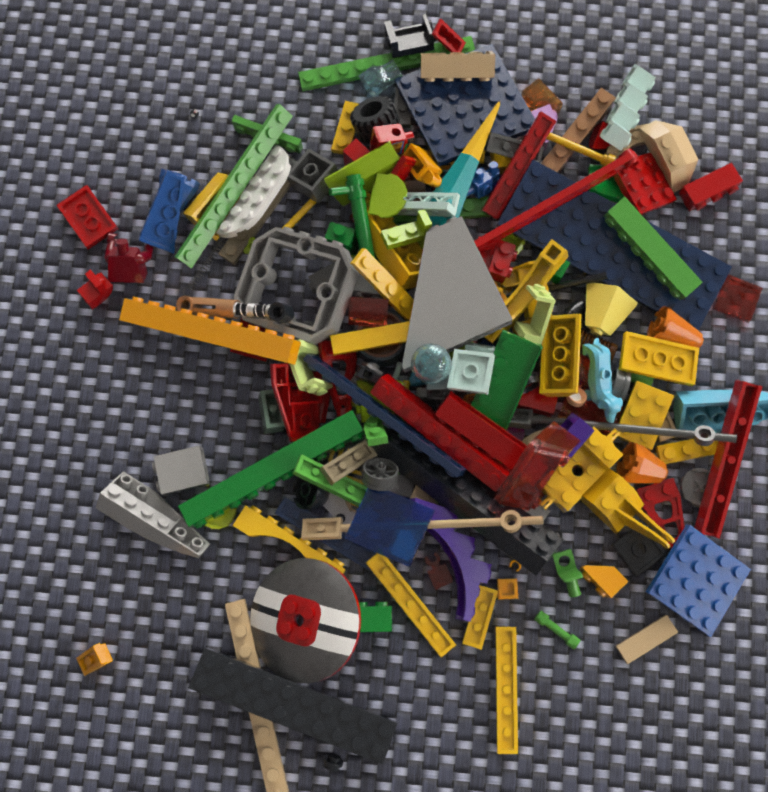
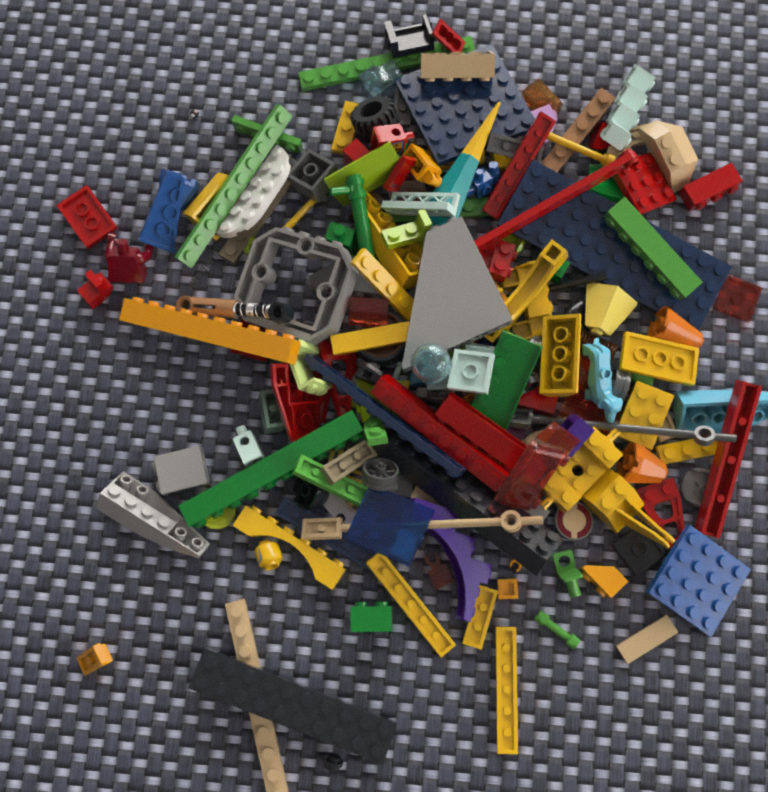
dish [250,558,361,683] -> none
lime piece [368,173,407,218] -> none
yellowish green panel [514,284,556,345] -> none
light nougat tile [566,388,587,407] -> none
none -> light aqua torso [233,425,265,468]
none -> yellow head [254,539,283,571]
none -> tile [553,502,594,541]

